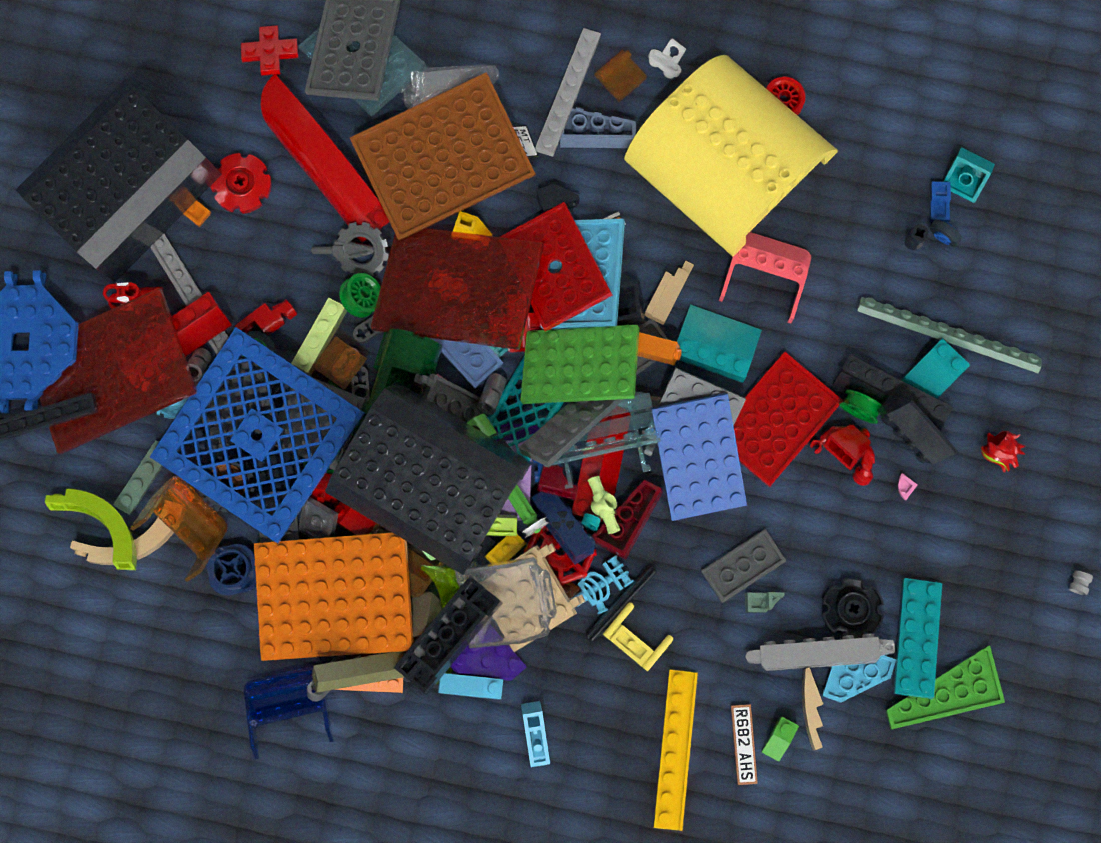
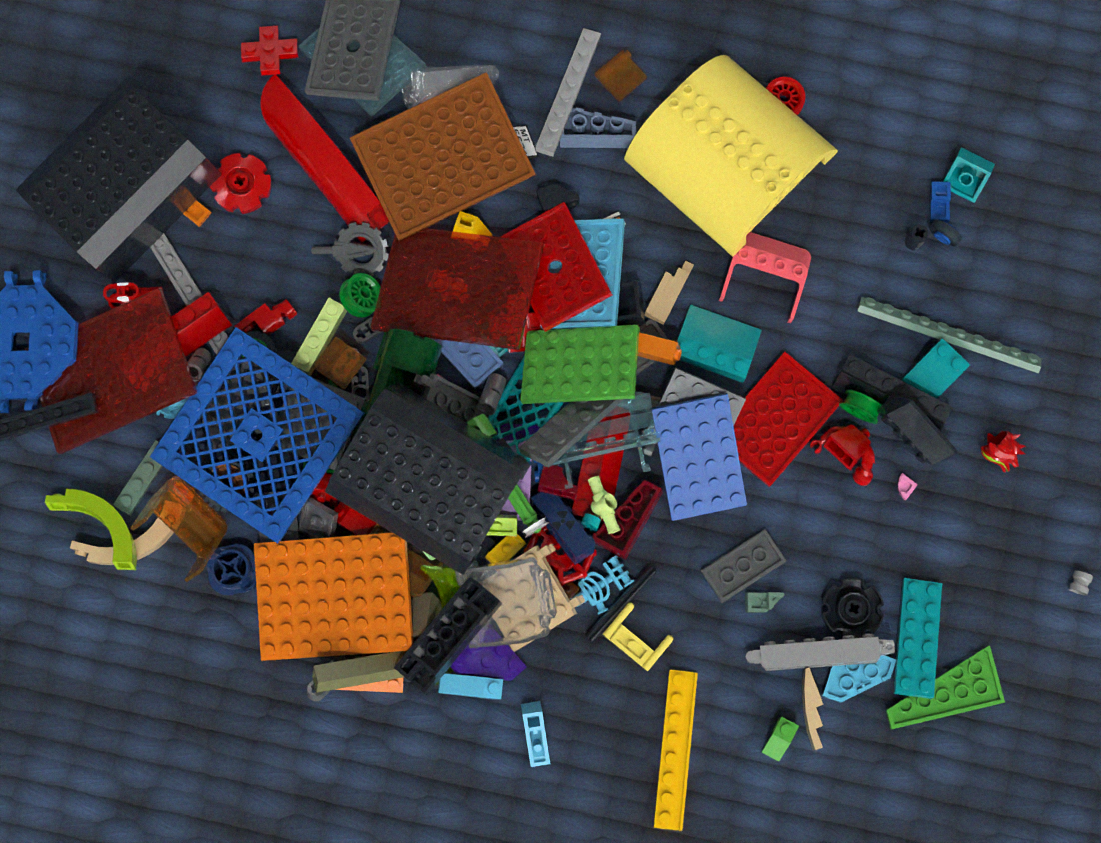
clear blue windscreen [243,667,334,760] -> none
white bracket [648,39,686,79] -> none
tile [731,704,758,785] -> none

